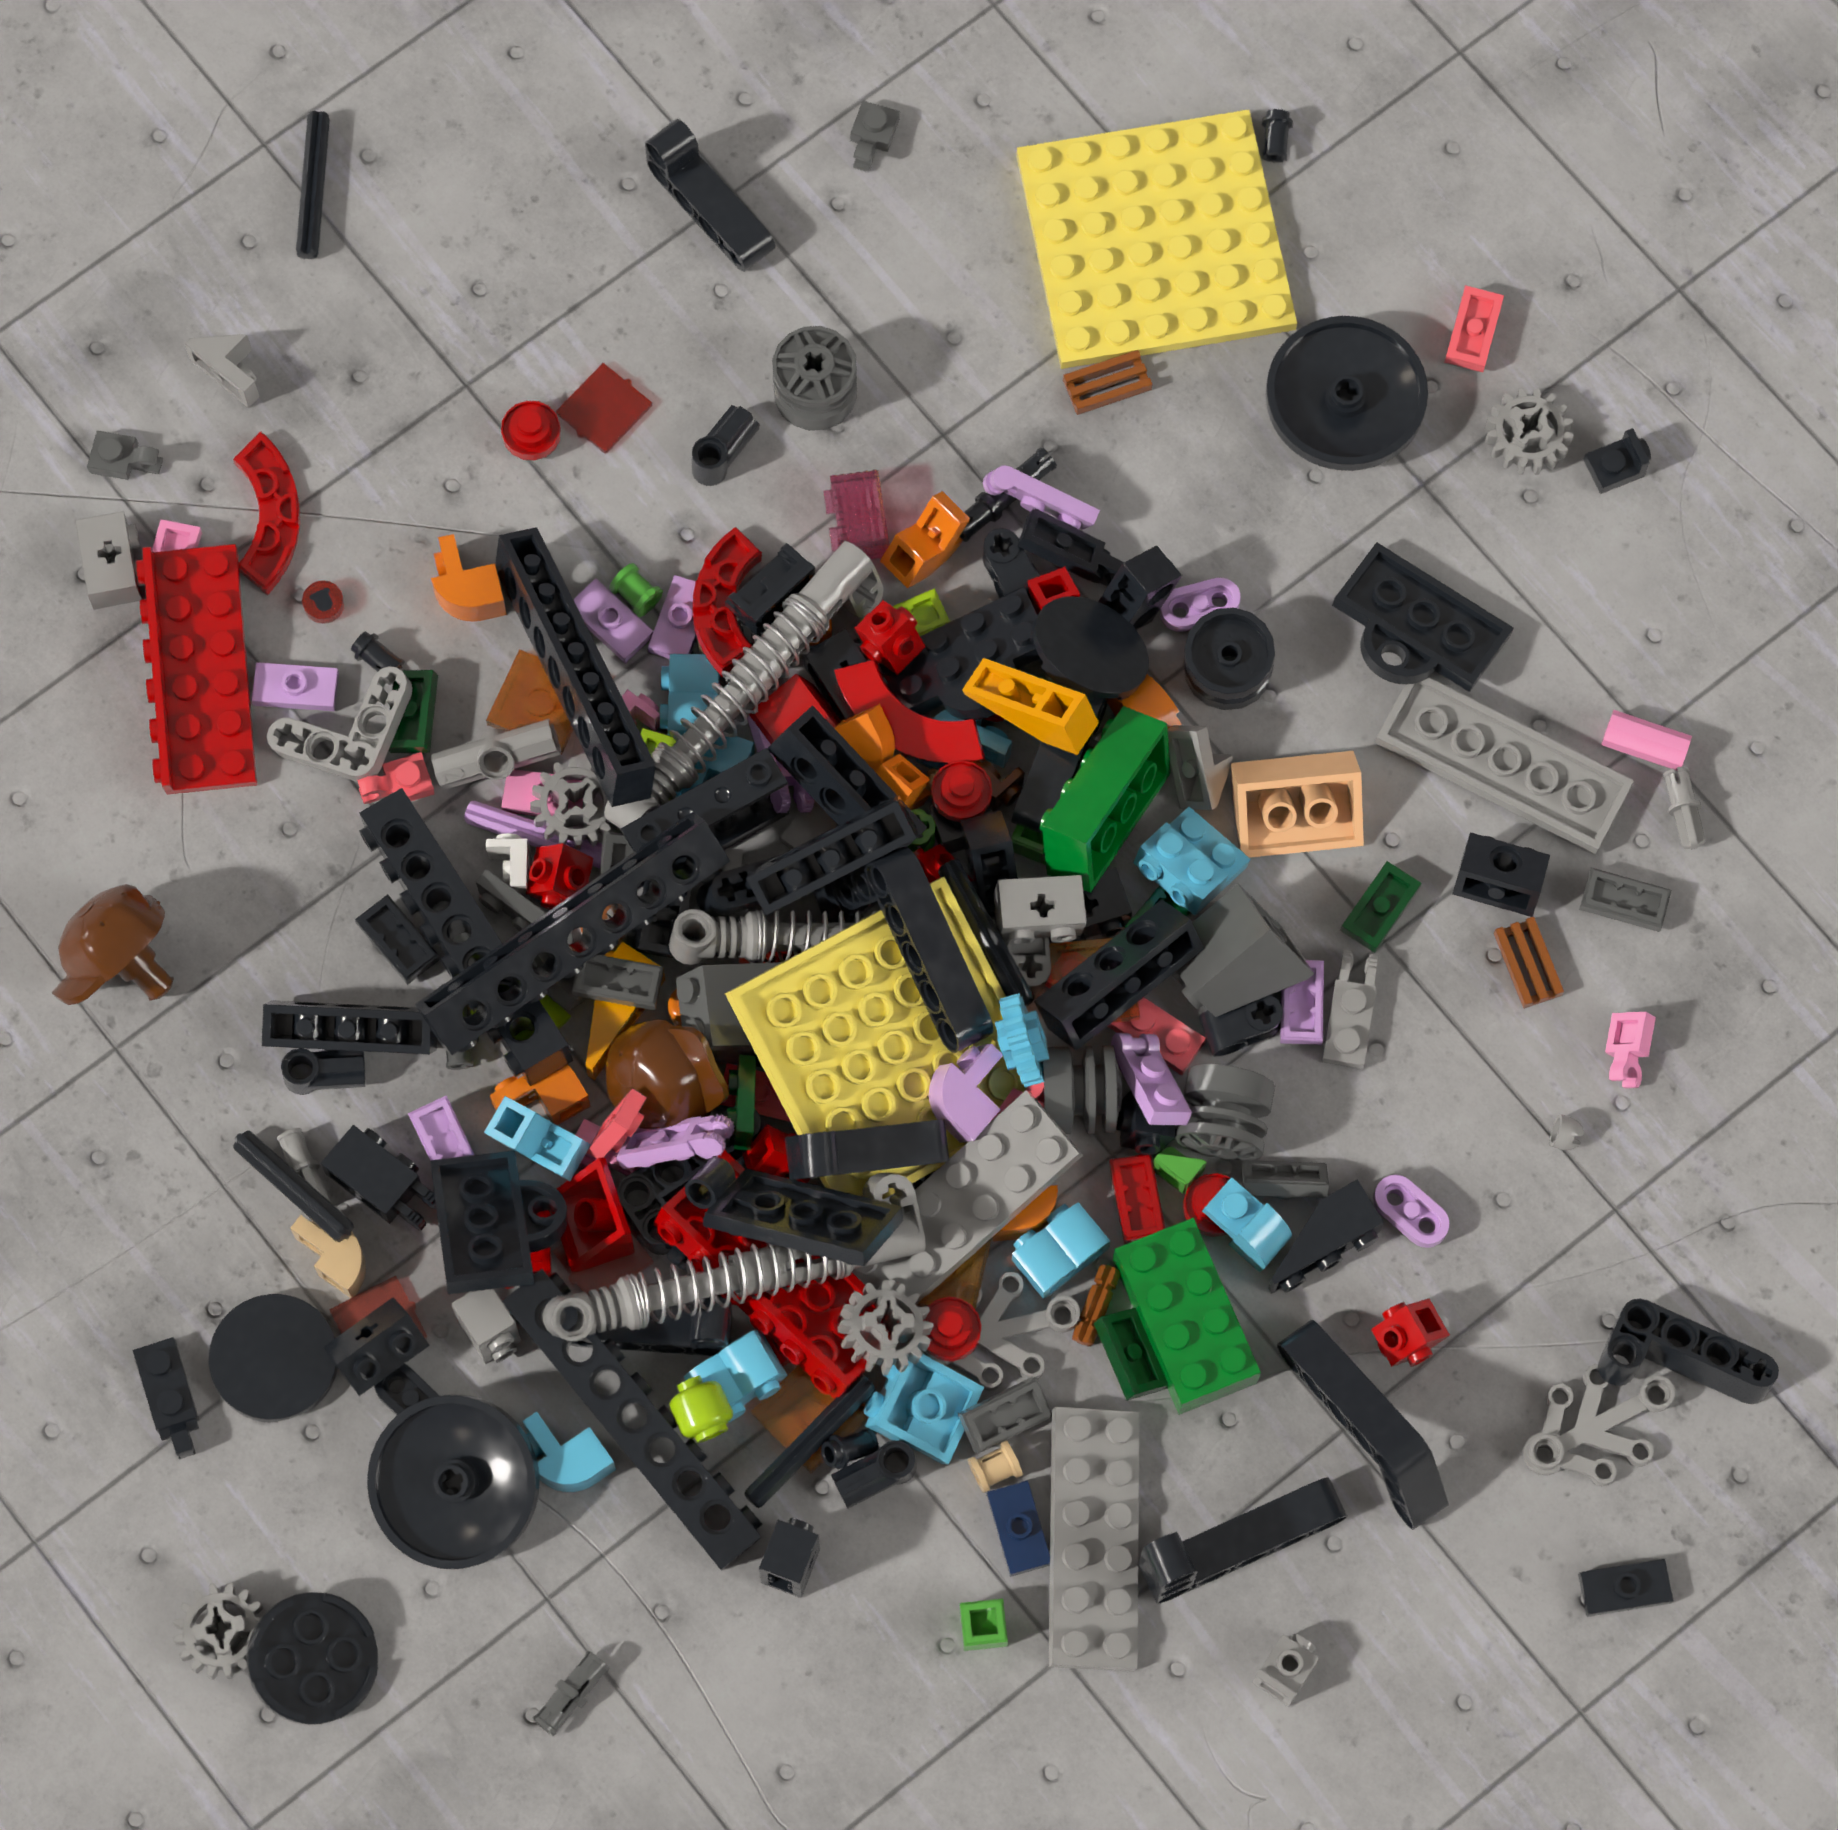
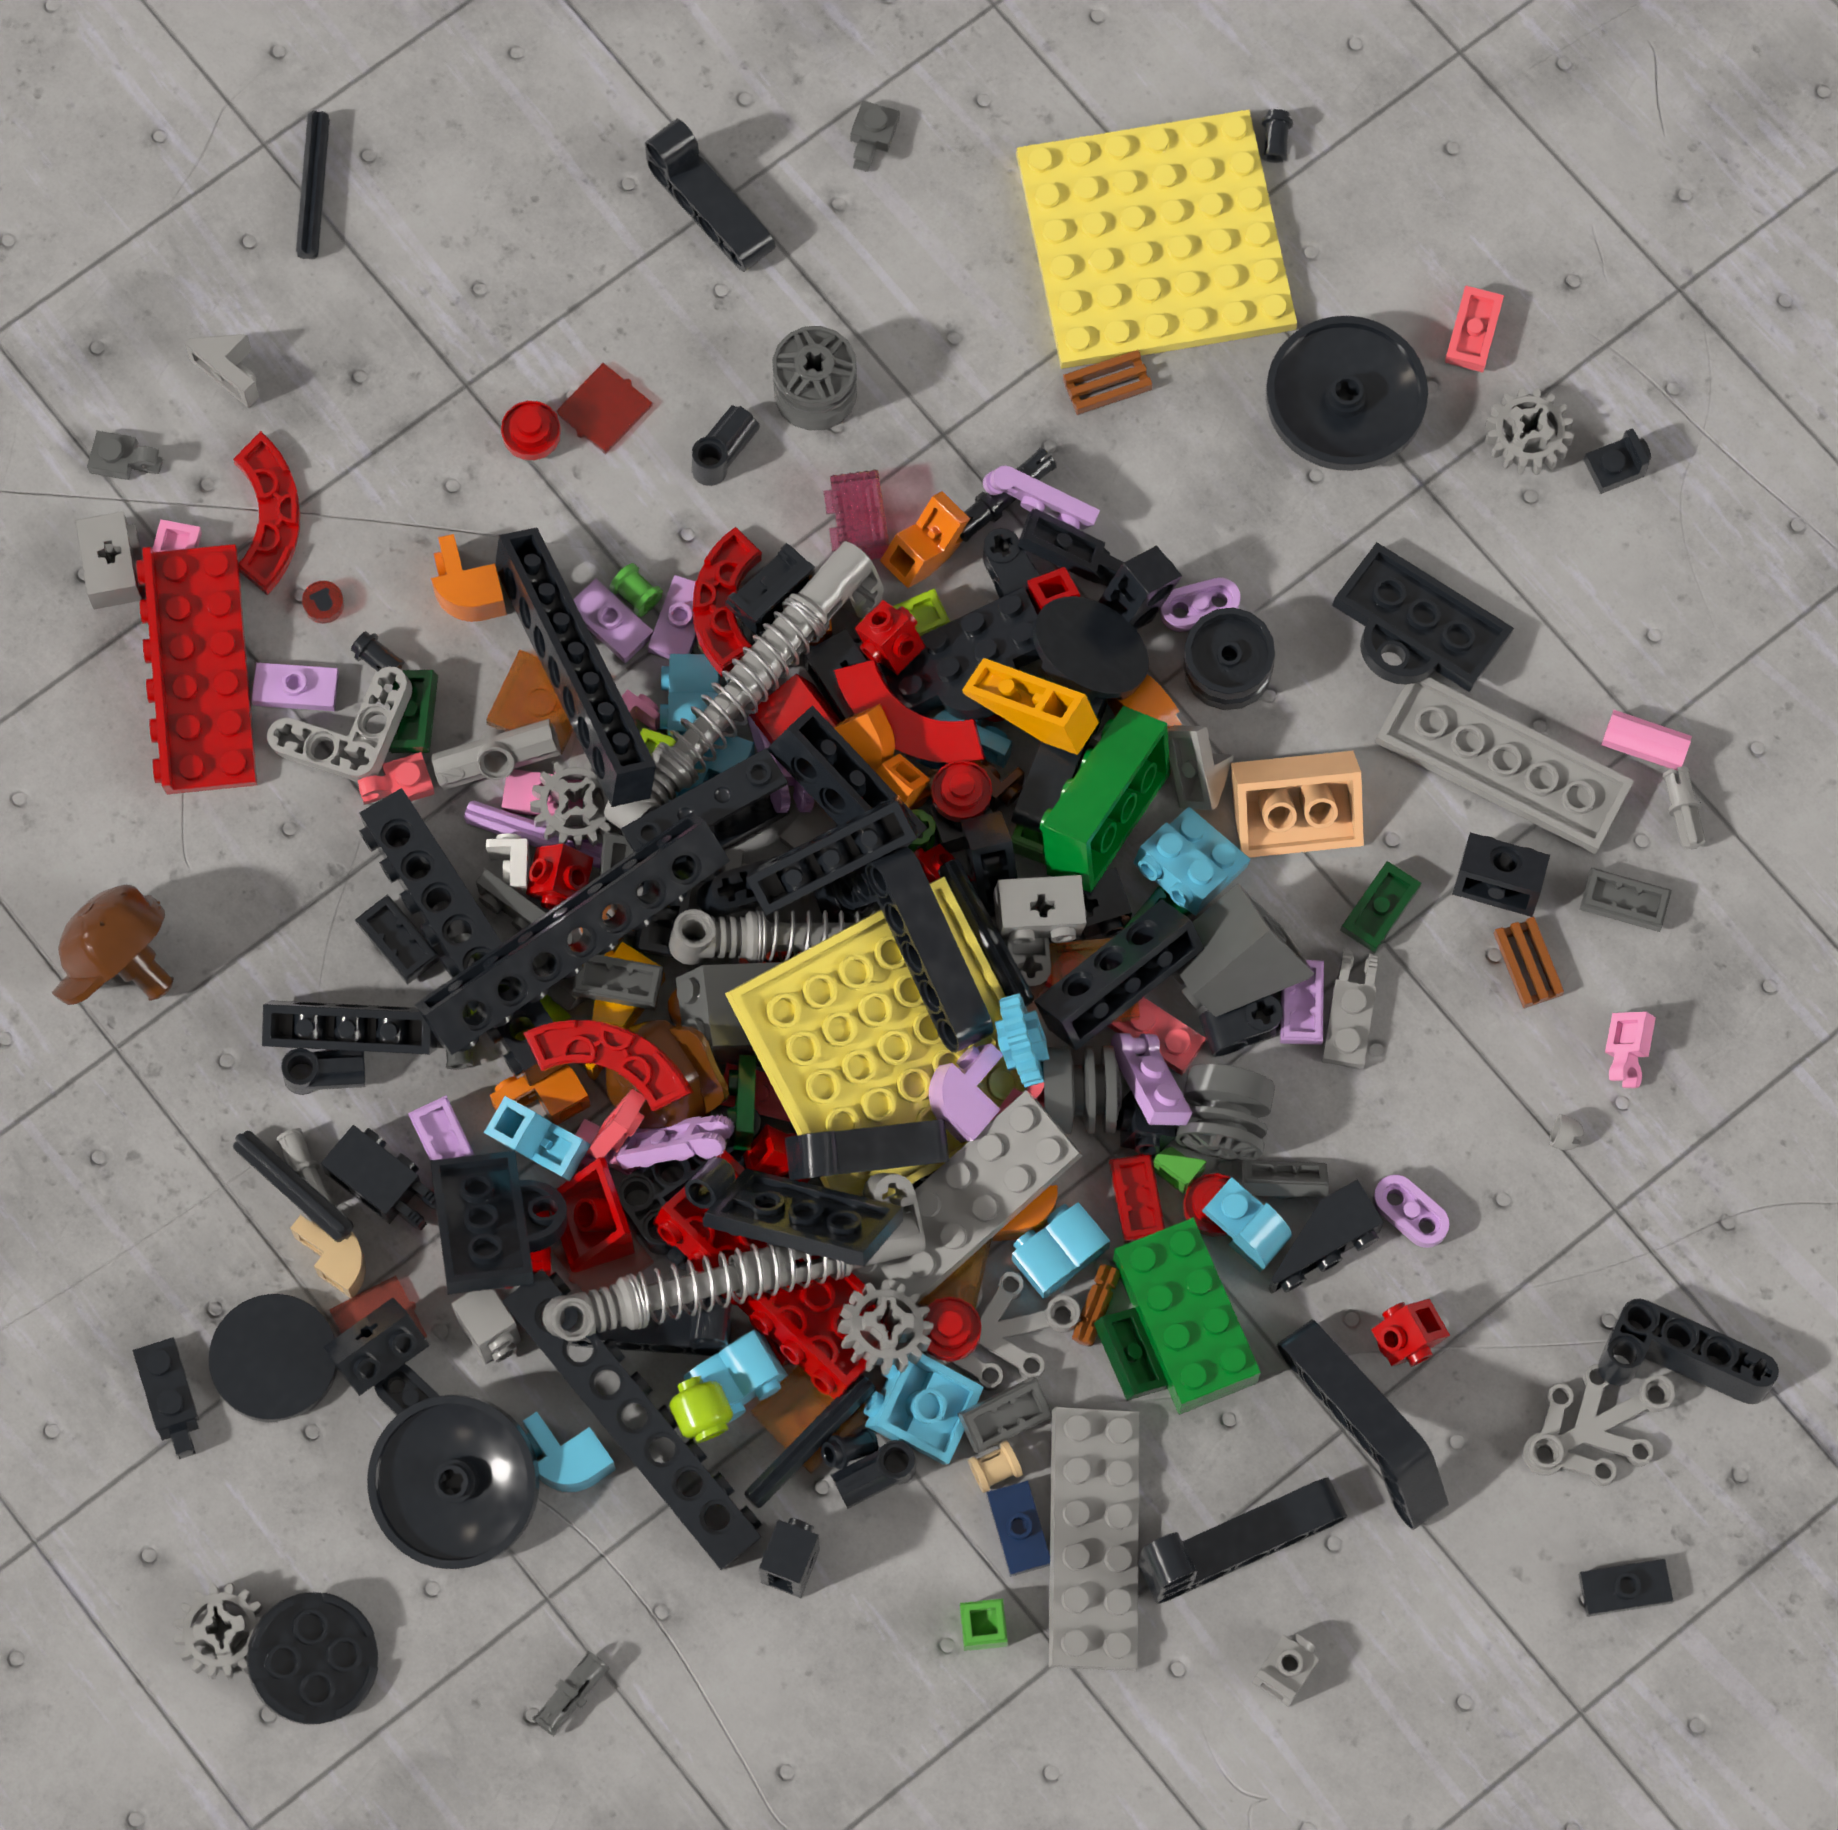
none -> red tile [523,1020,694,1111]

